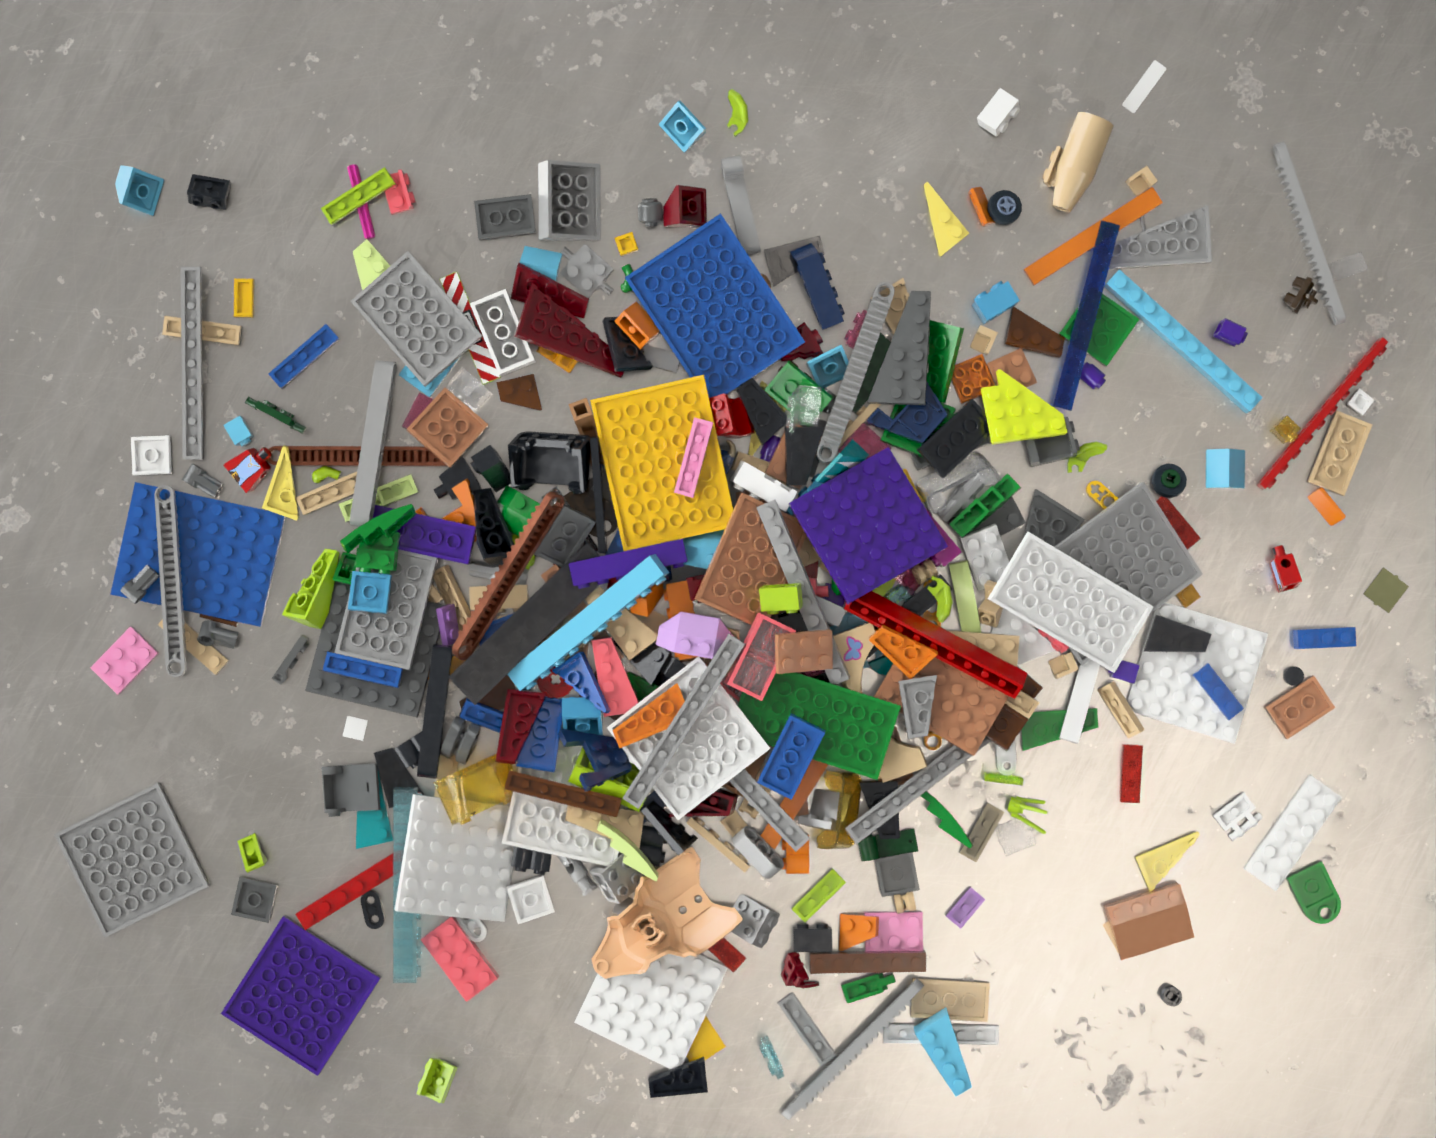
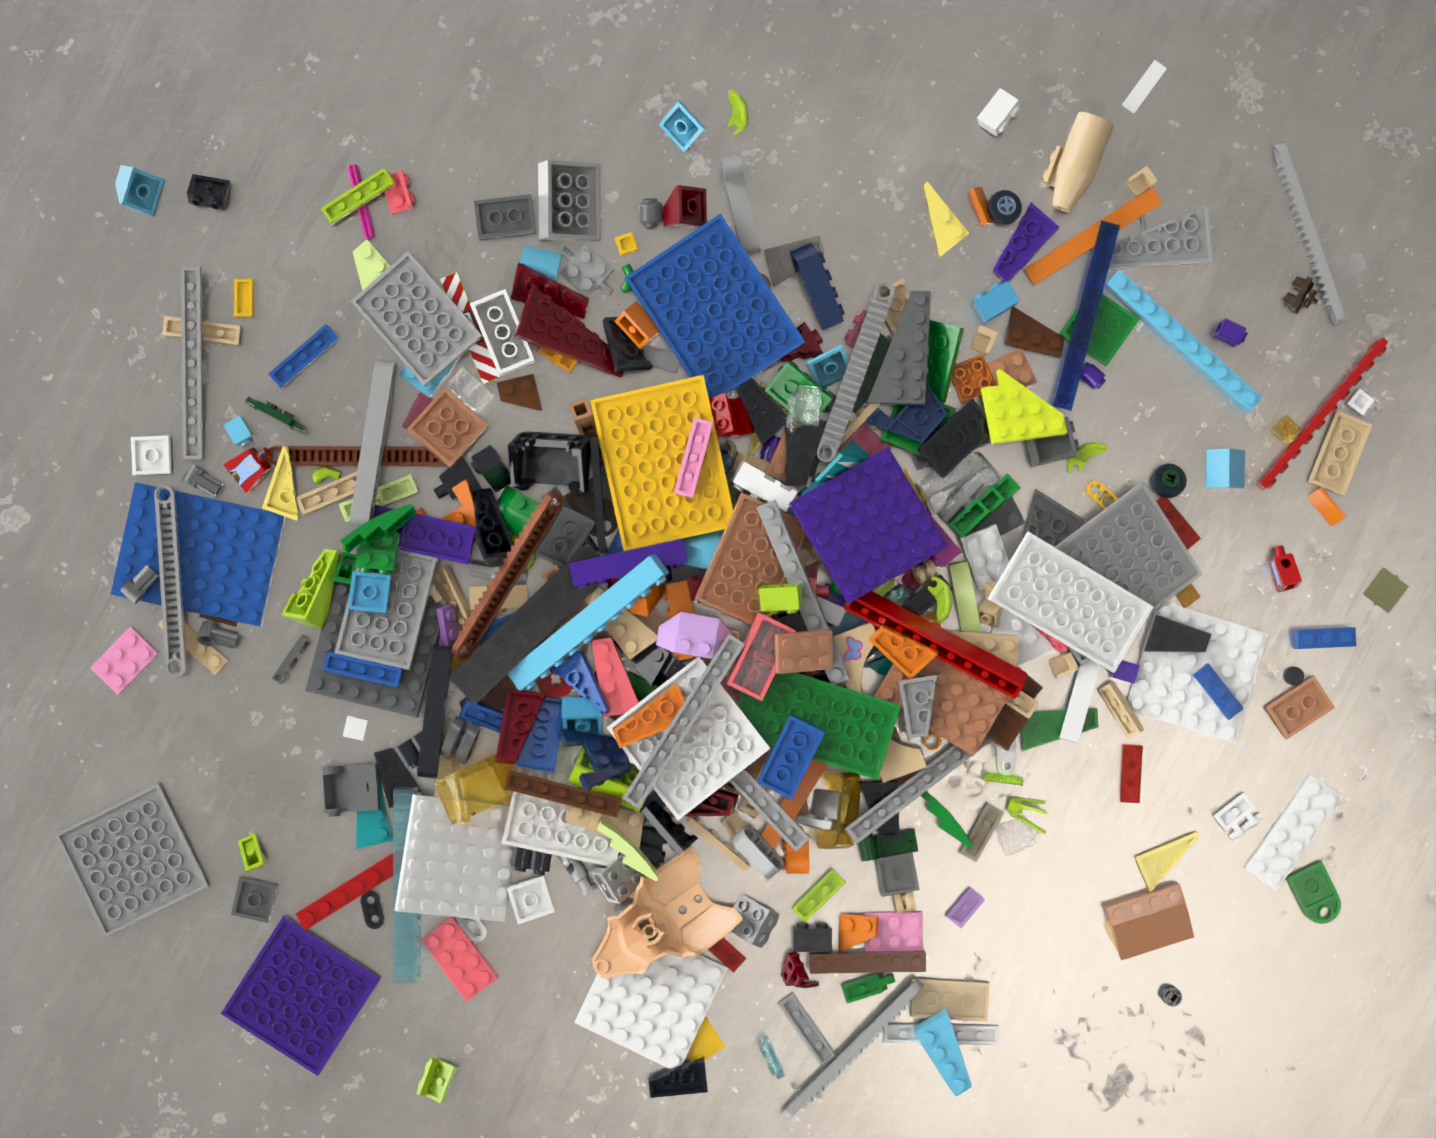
none -> dark purple wing [993,202,1059,282]

